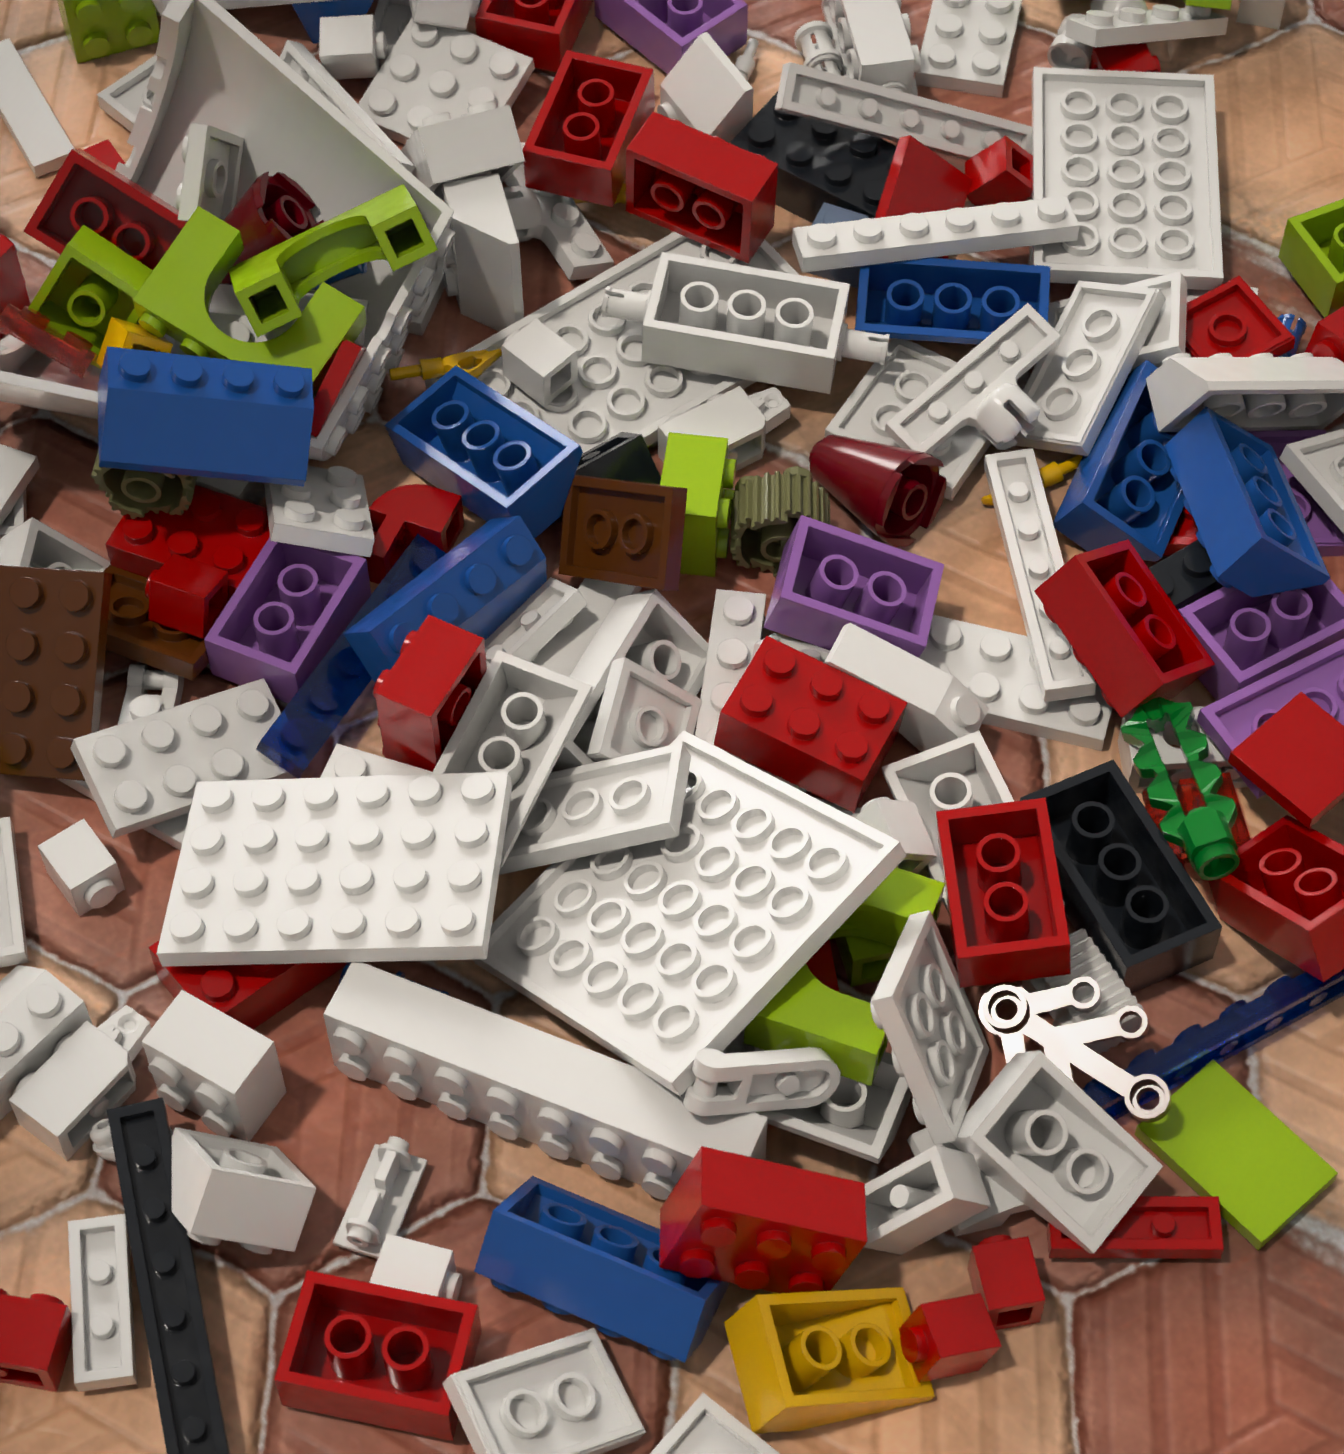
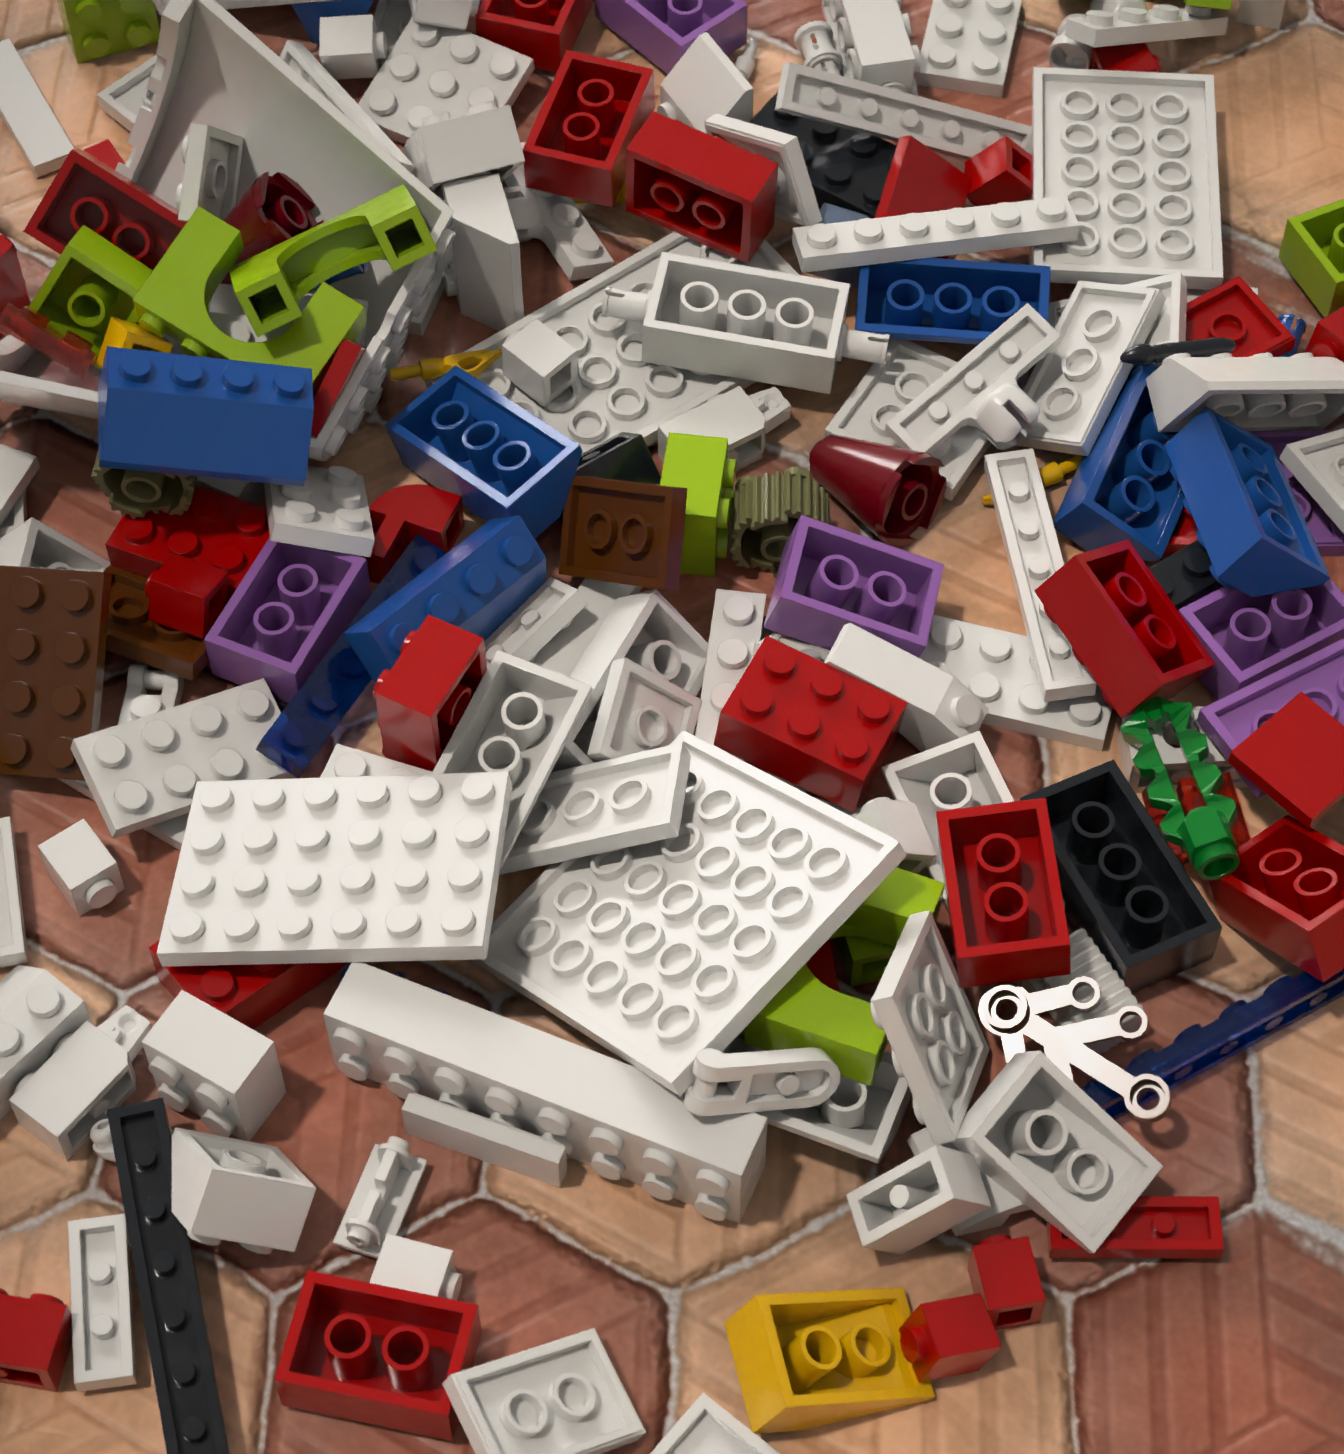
blue slope [474,1176,730,1362] -> none
red brick [659,1146,867,1293] -> none
lime tile [1134,1059,1338,1251] -> none
none -> white tile [401,1092,568,1187]
none -> white tile [704,113,822,226]
none -> black piece [1120,337,1237,366]

